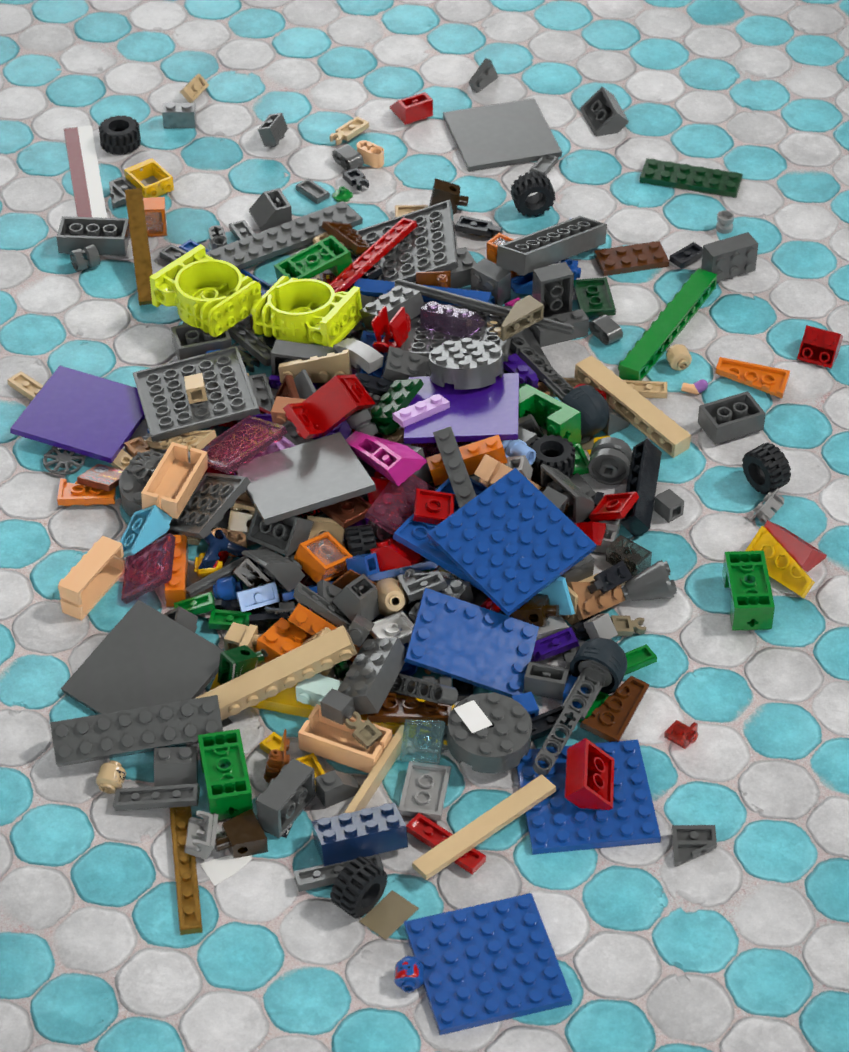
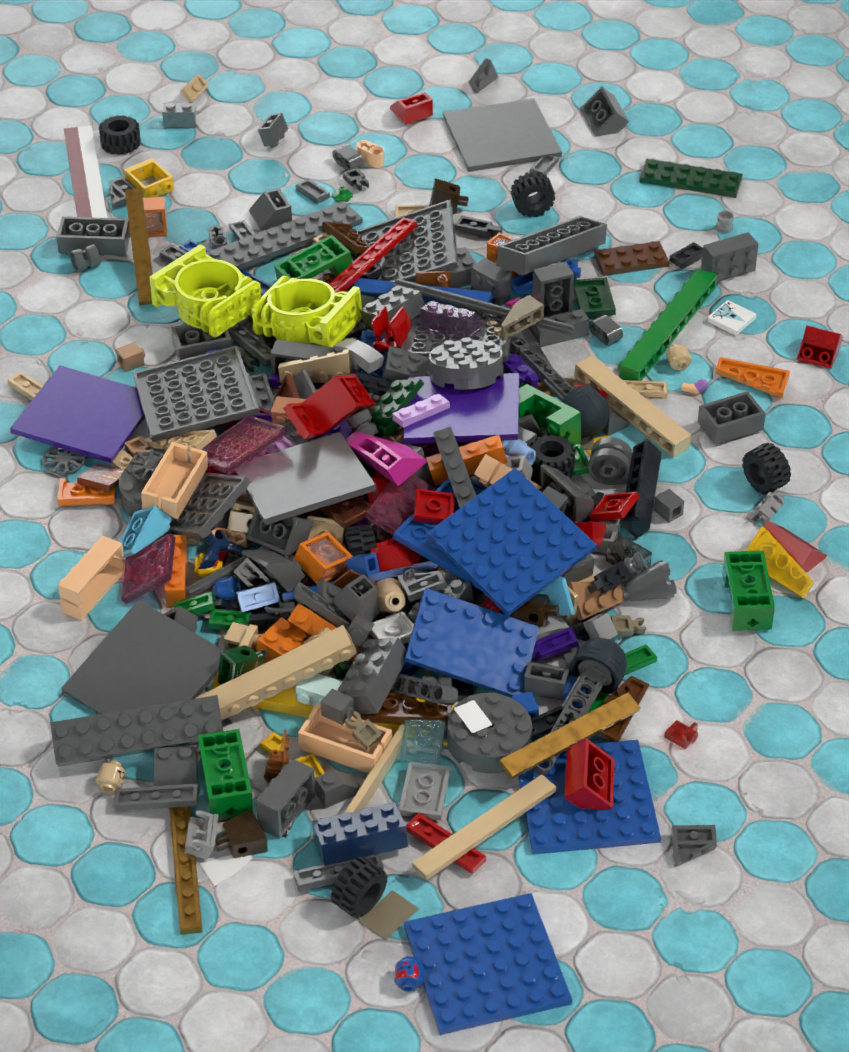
tan brick [184,373,208,404] -> none
tan plate [330,116,369,145] -> none
none -> medium nougat brick [116,342,145,372]
none -> pearl gold tile [498,692,640,780]
none -> dark grey wheel [624,551,648,576]
none -> white tile [707,300,757,336]

